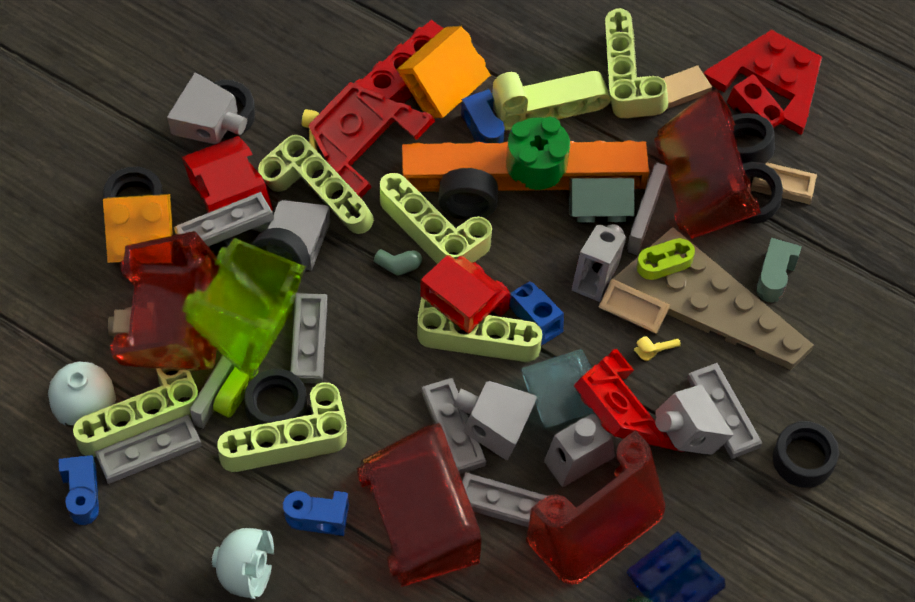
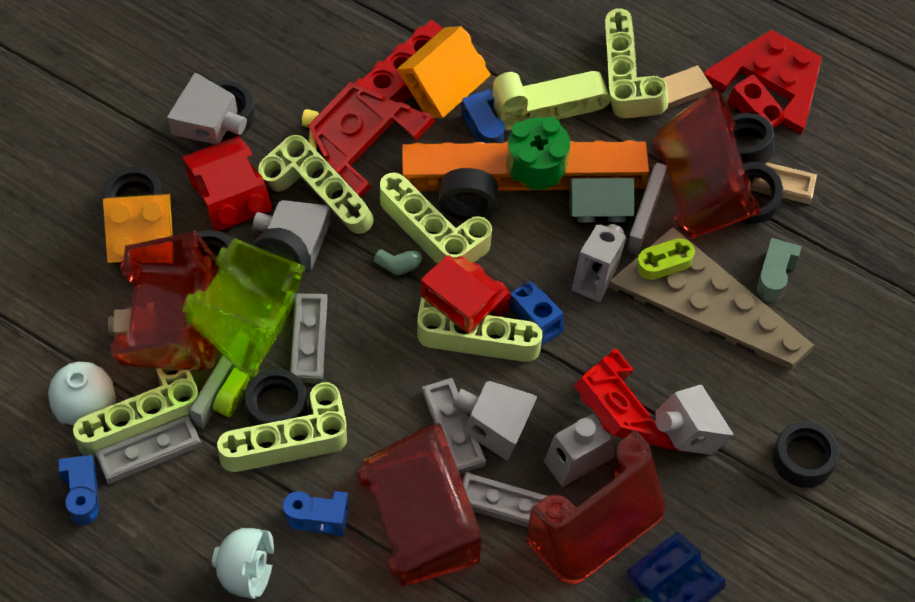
light grey tile [174,192,274,255] -> none
clear light blue slope [521,349,594,429] -> none
tan tile [599,279,670,334] -> none
light yellow hand [634,336,680,361] -> none
light grey tile [687,363,762,459] -> none

